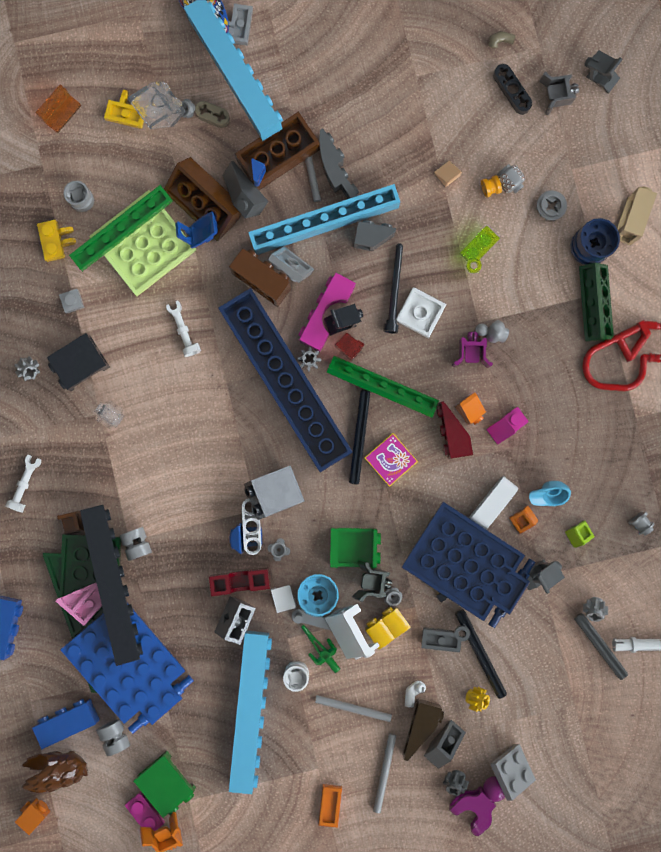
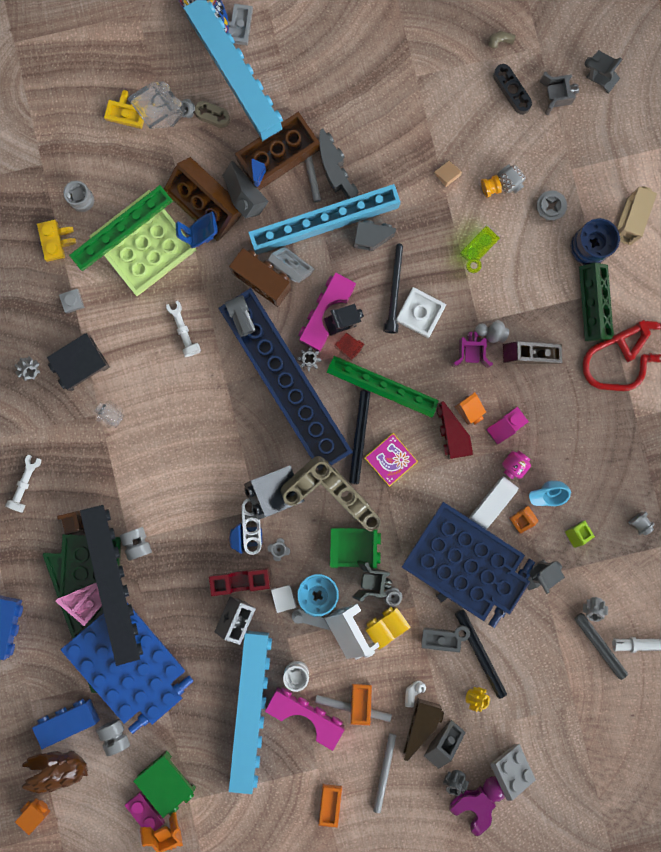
clear orange panel [35,84,81,133] -> none
green piece [301,625,341,673] -> none
none -> dark grey piece [225,295,256,337]
none -> dark pink arch [265,687,345,751]
none -> dark tan beam [281,456,381,531]
none -> orange tile [350,684,372,726]
none -> dark pink head [502,450,531,479]
none -> dark brown slope [503,341,563,364]

